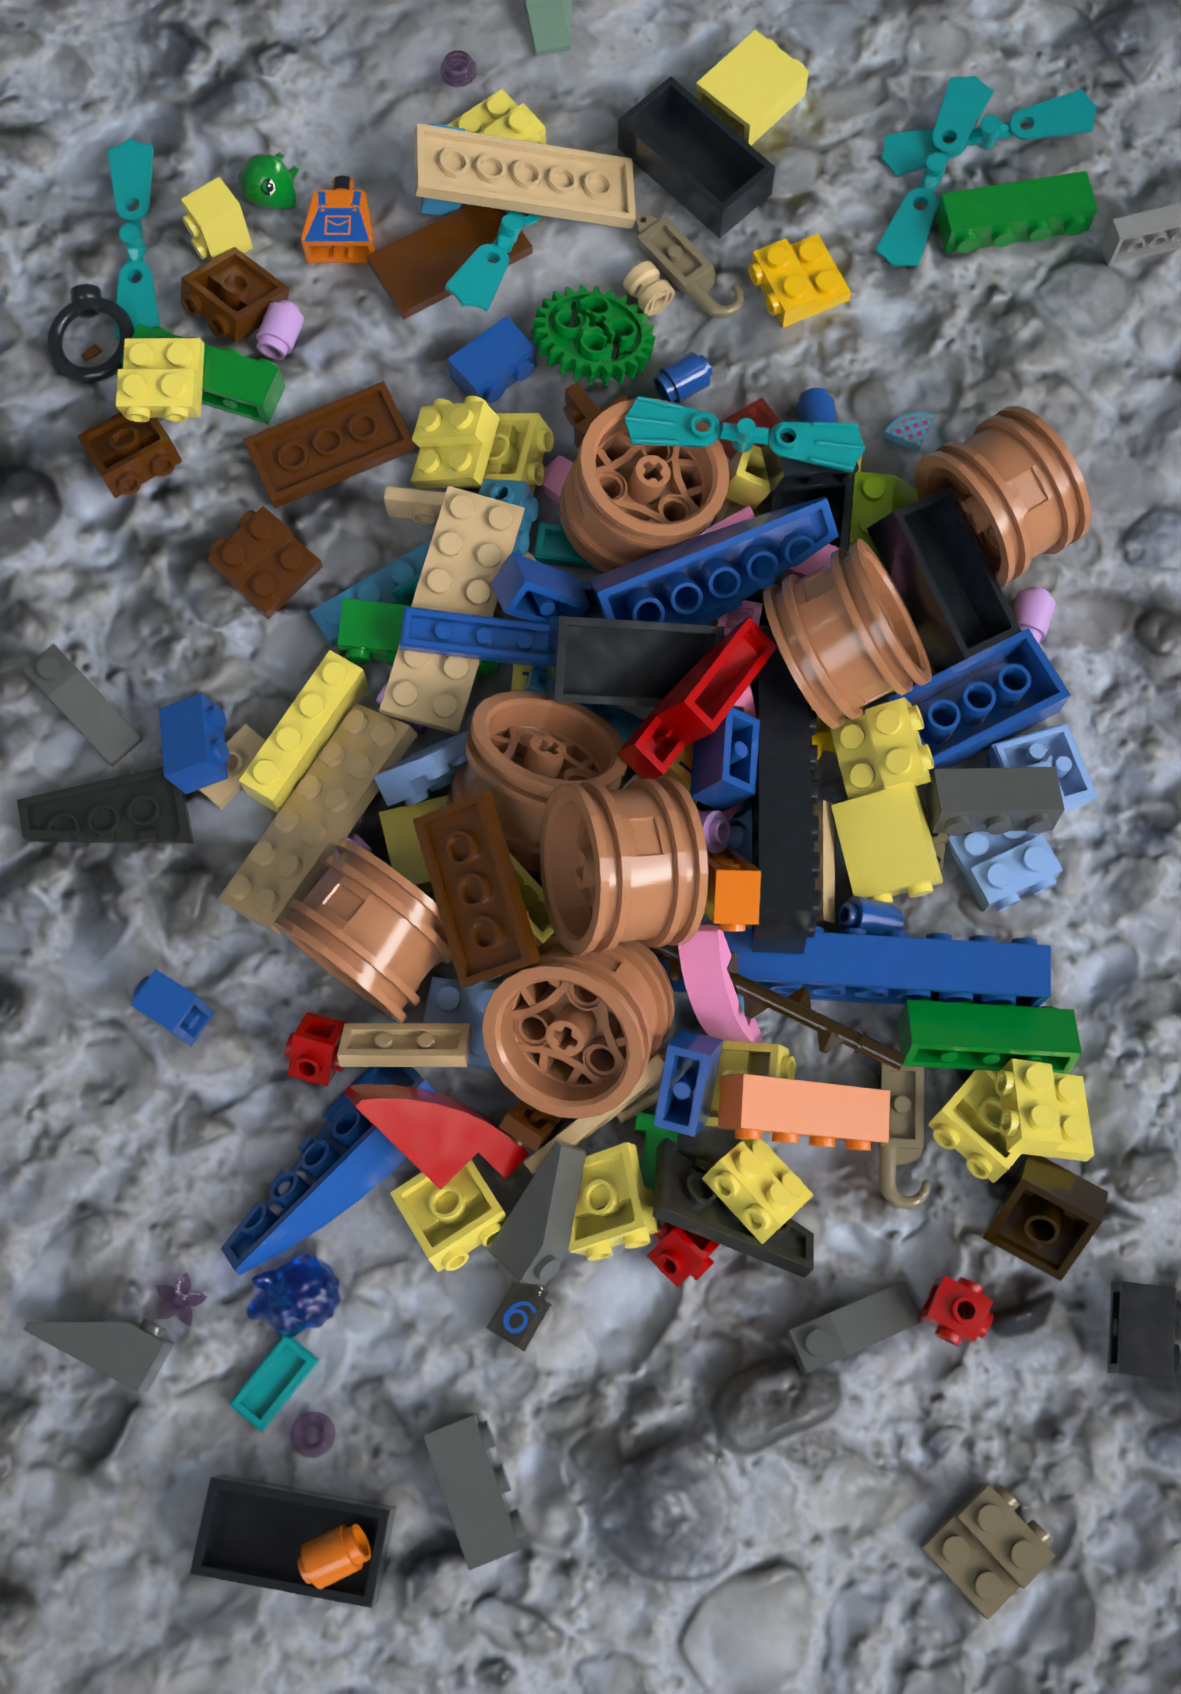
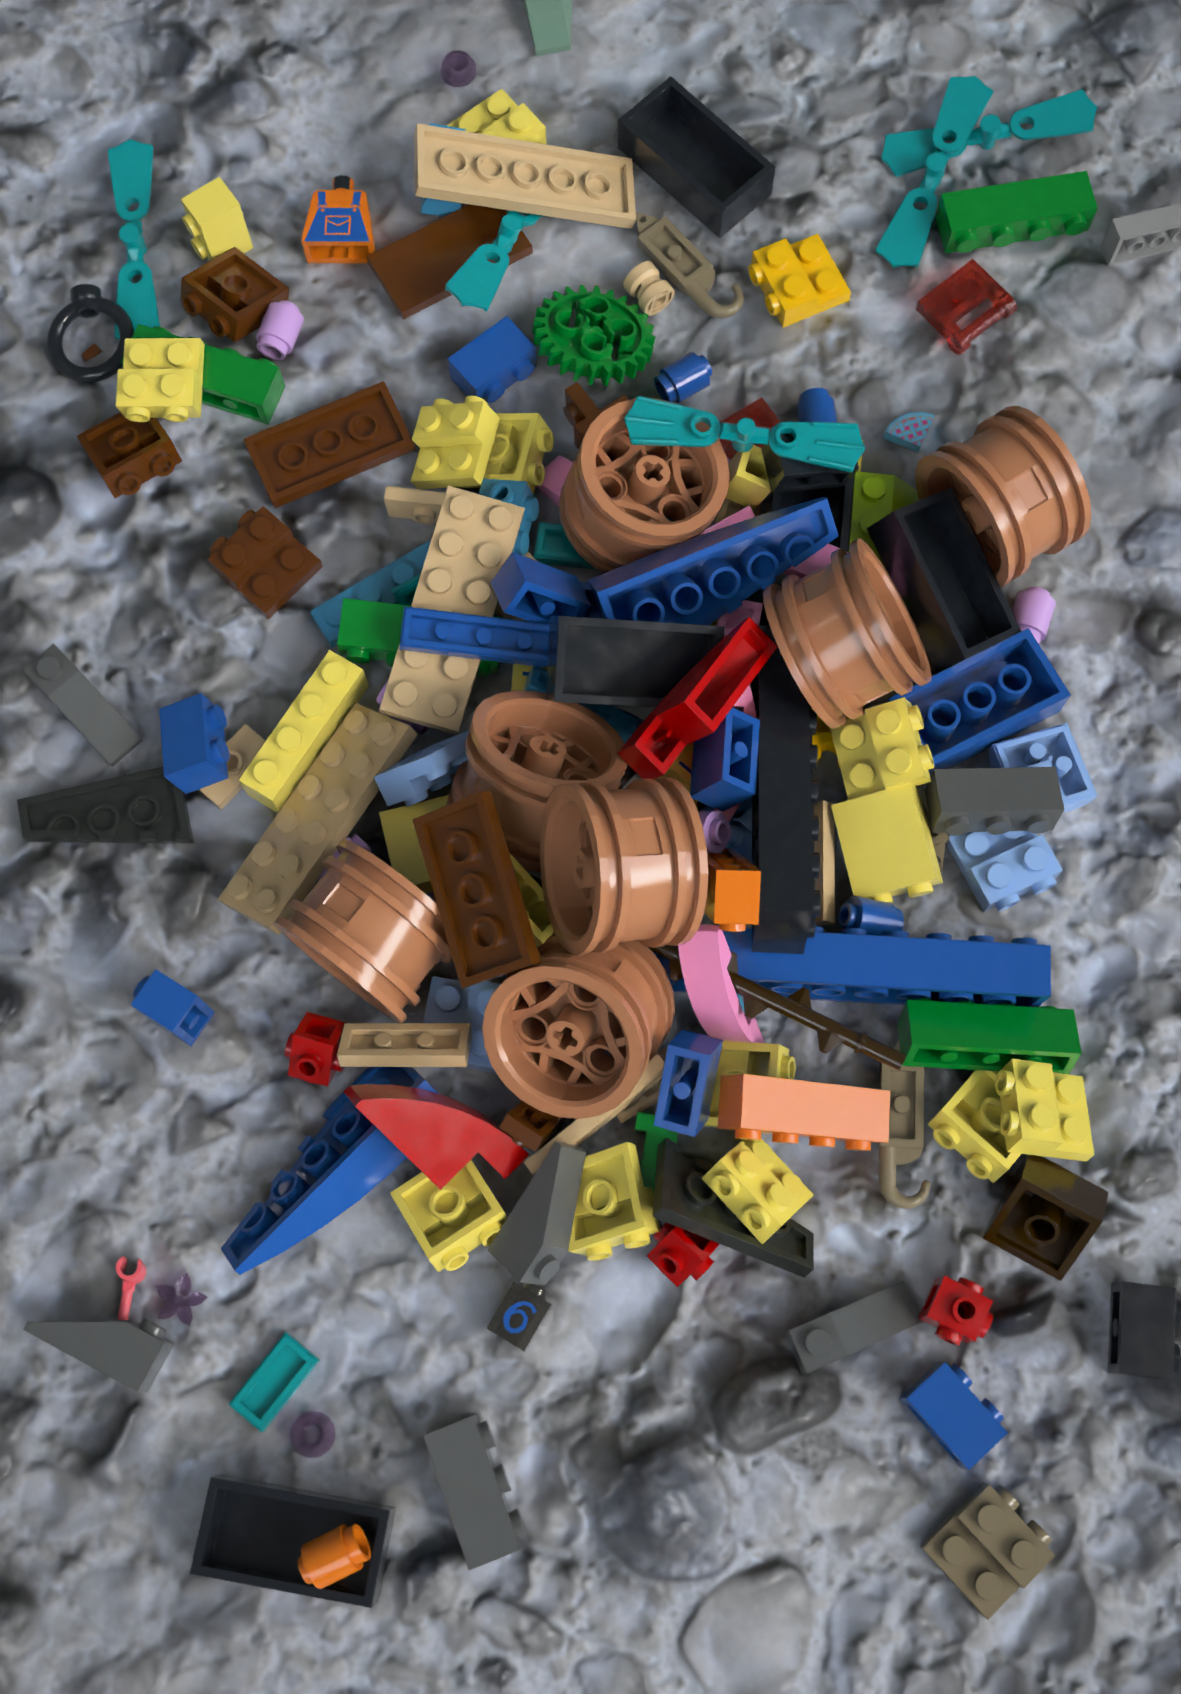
green piece [237,152,299,210] -> none
clear blue animal [246,1253,341,1339] -> none
light yellow brick [695,30,809,145] -> none
none -> coral hand [116,1256,146,1321]
none -> blue brick [900,1362,1008,1470]
none -> clear red plate [916,259,1017,355]

